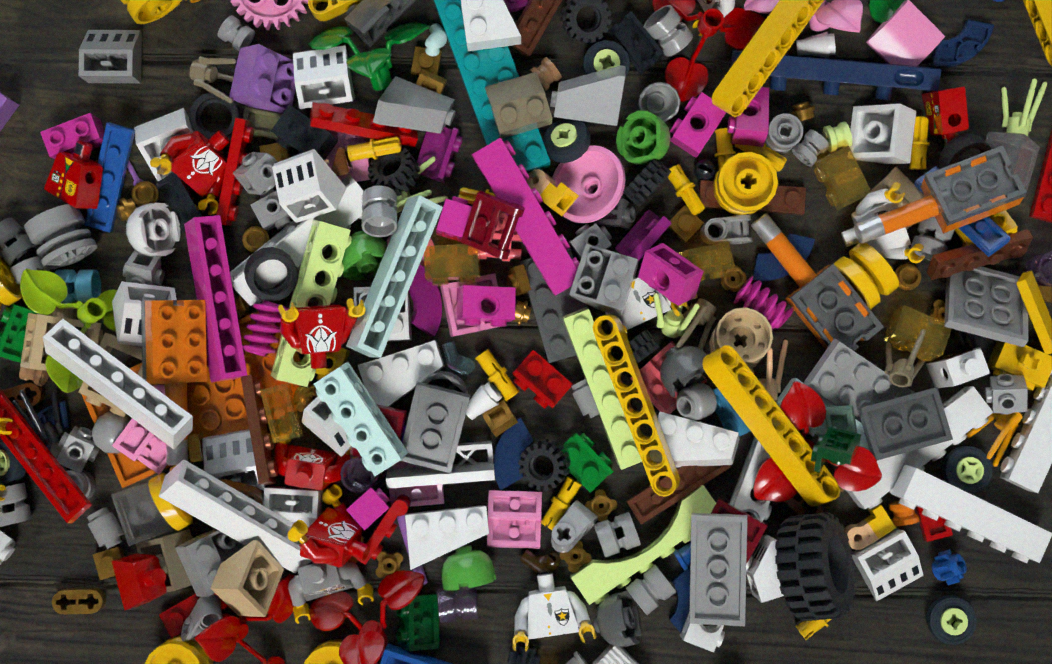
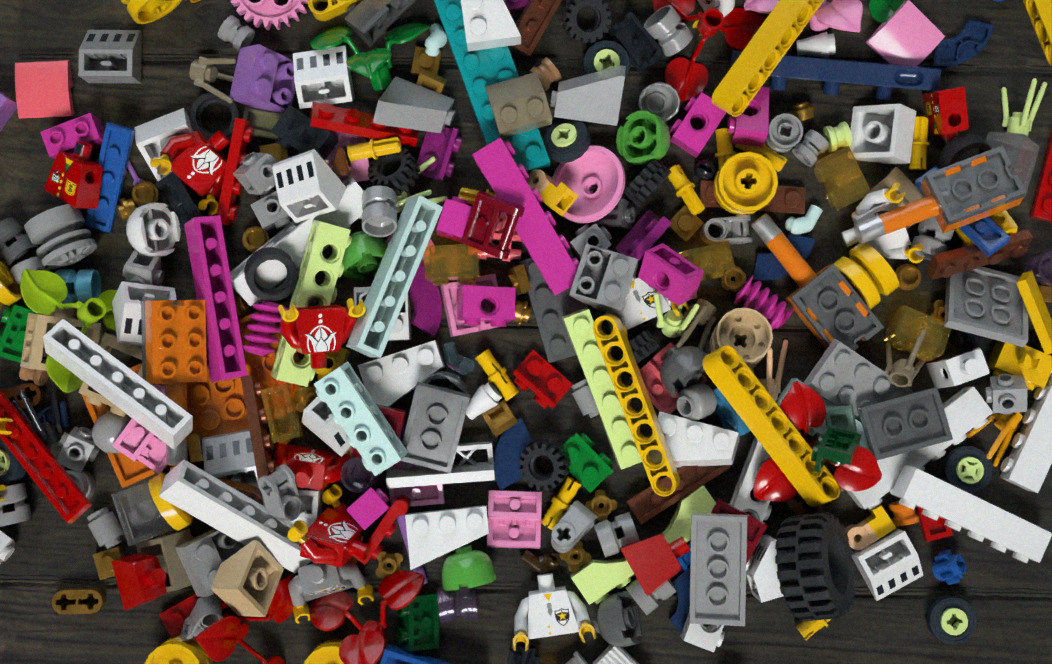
none -> coral slope [15,60,74,119]
none -> light grey piece [258,465,302,521]
none -> red torso [621,534,691,597]
none -> light aqua arm [785,205,823,235]

